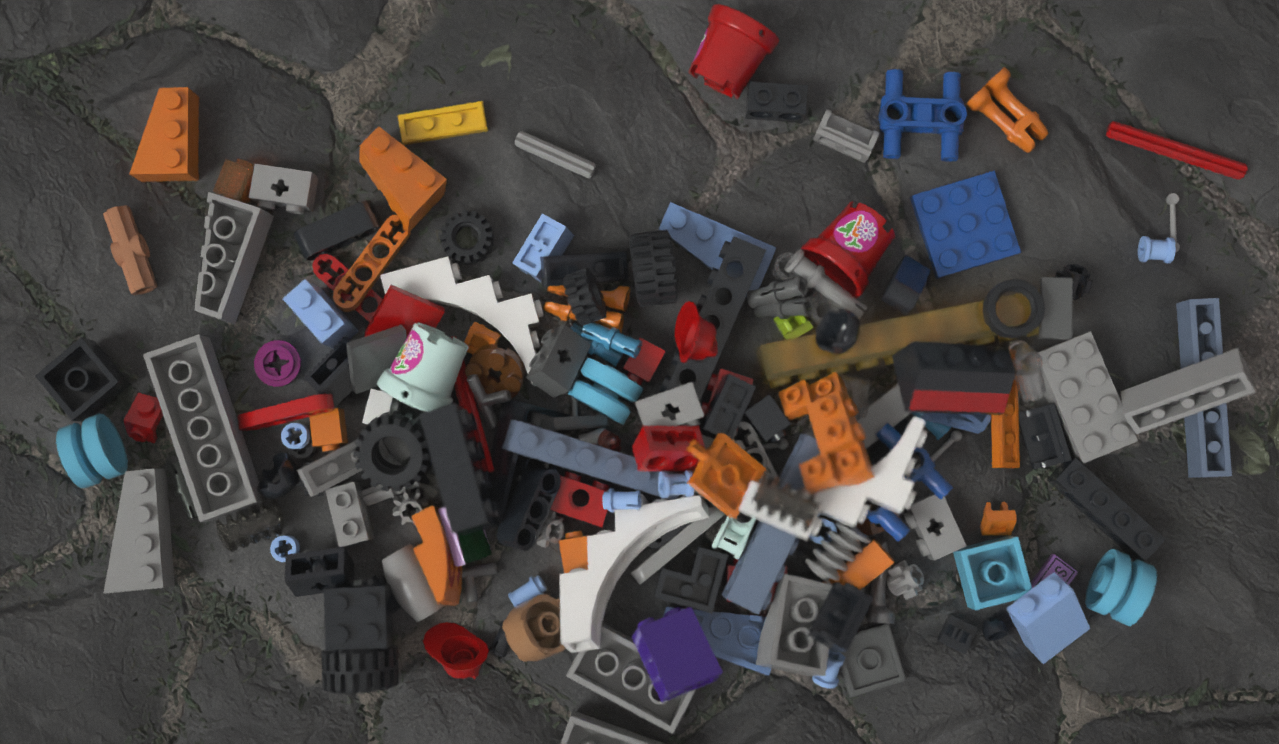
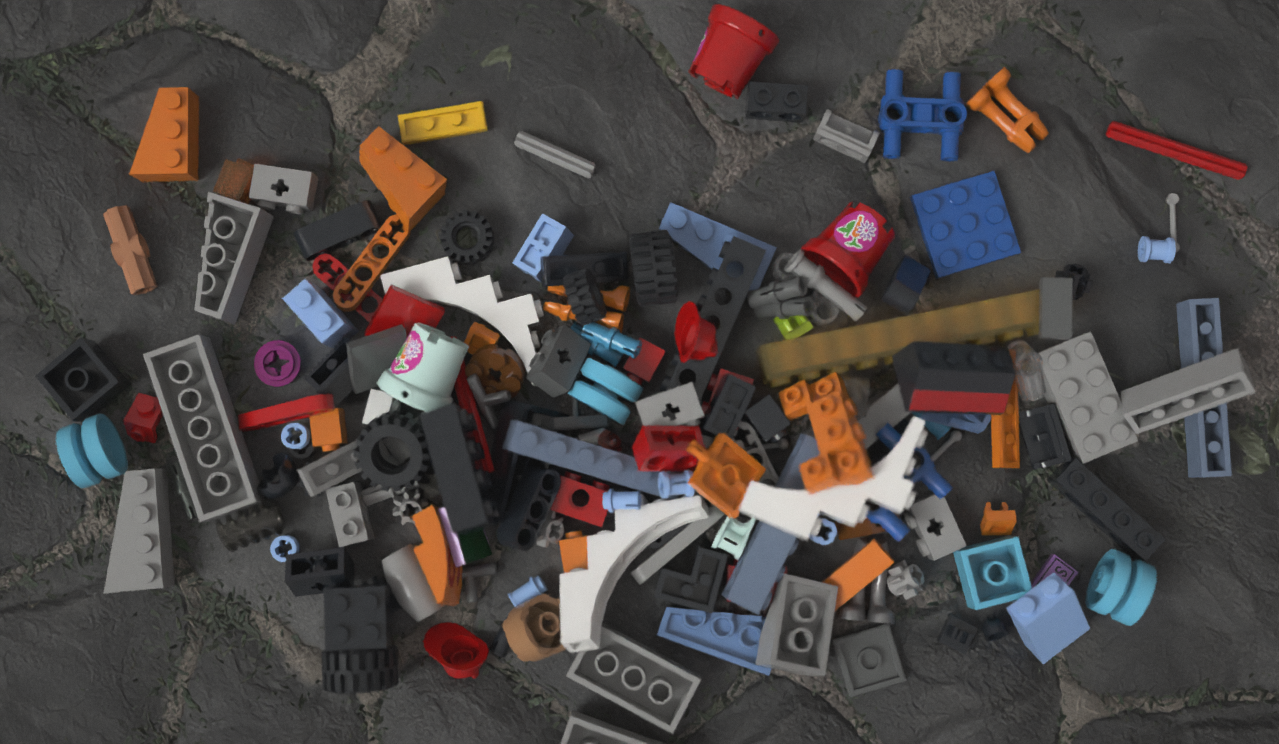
dark purple brick [632,607,723,703] -> none
clear smoke piece [751,472,821,532] -> none
light grey piece [805,521,871,586] -> none
black hinge [808,582,873,652] -> none
light blue bush [812,649,845,688] -> none
black hair [815,308,861,355] -> none
black tyre [982,279,1045,338] -> none

